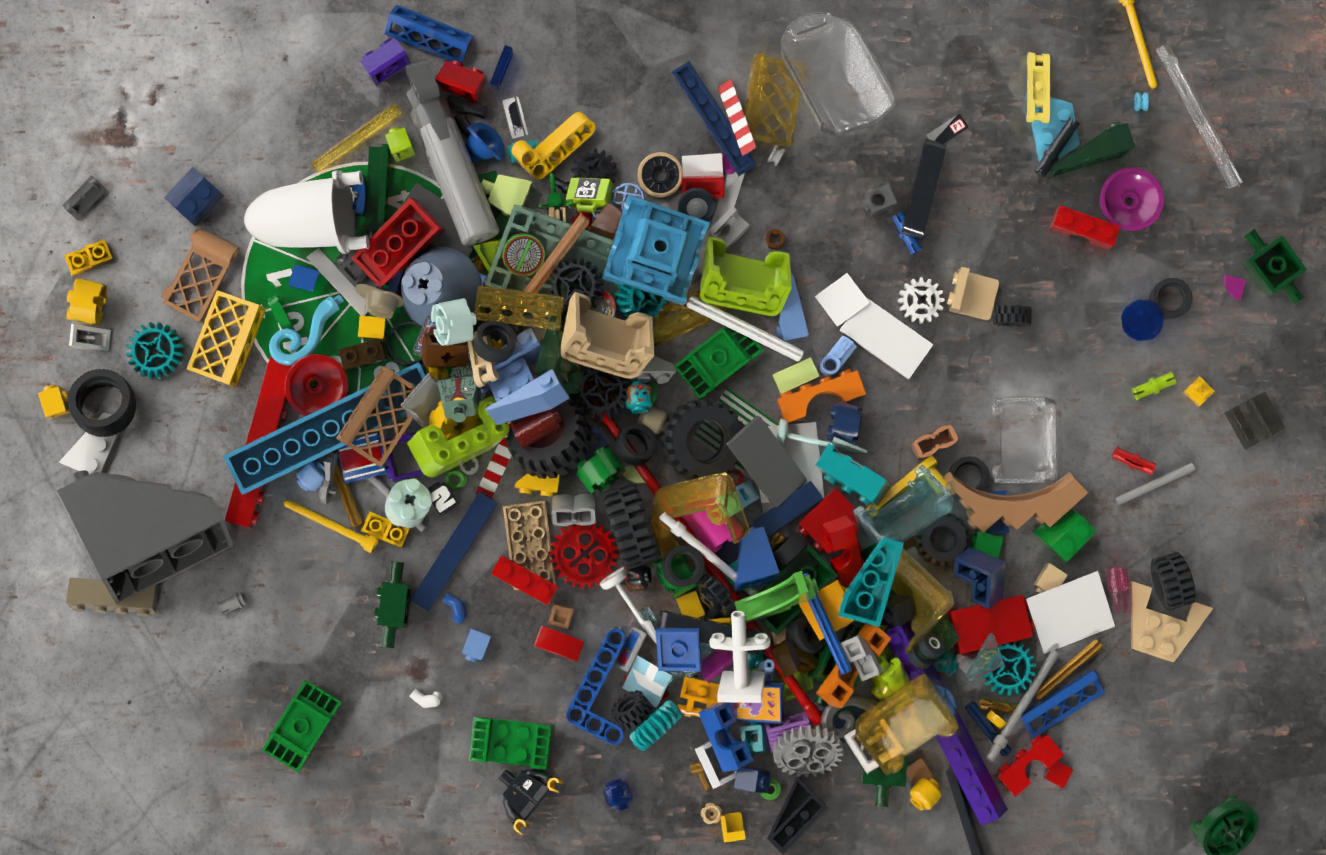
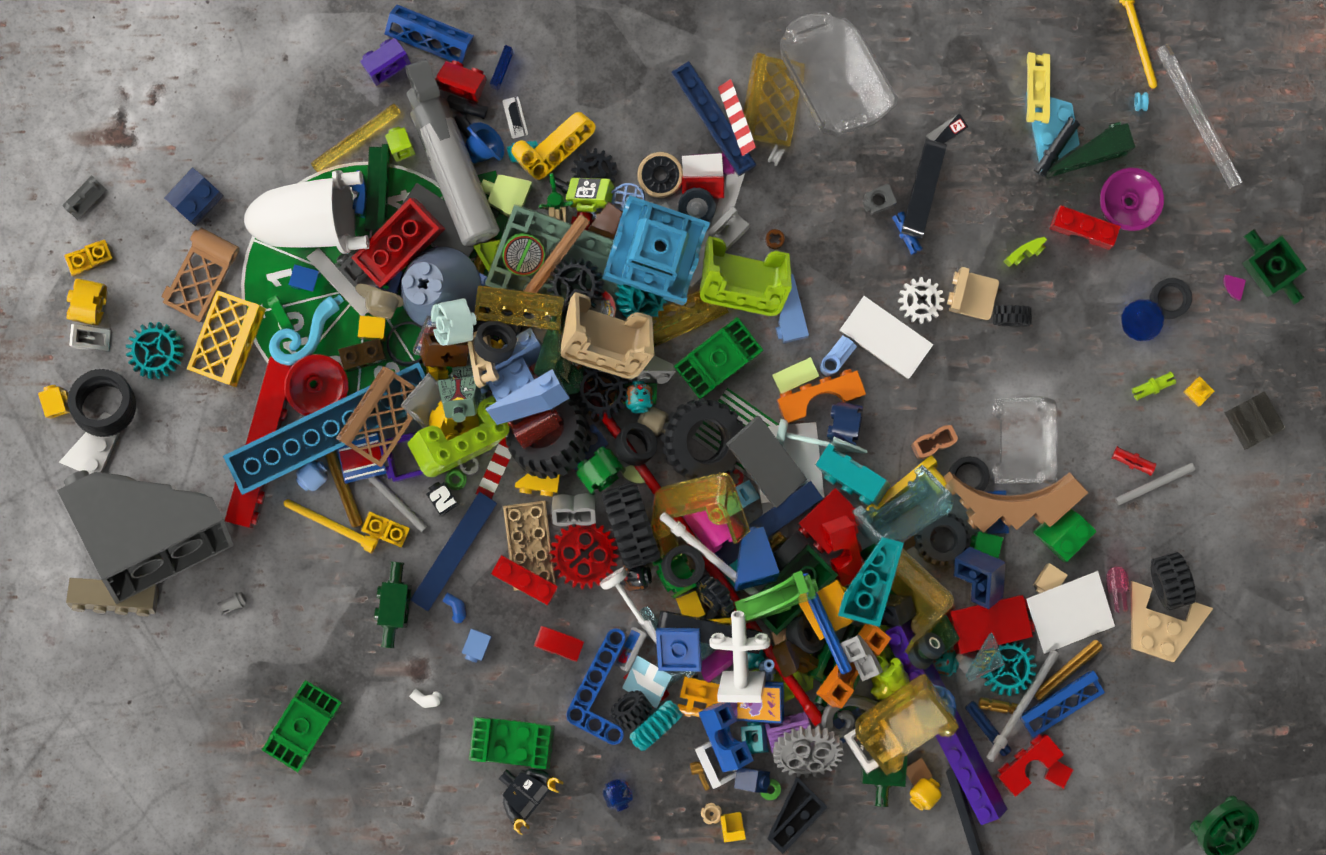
light grey piece [319,453,338,504] -> none
light aqua brick [385,479,432,528] -> none
medium nougat tile [548,603,574,629] -> none
white axle [686,296,804,361] -> none
white sticker [815,273,870,327] -> none
yellow tile [986,710,1007,730] -> none
none -> lime slope [1003,237,1047,267]

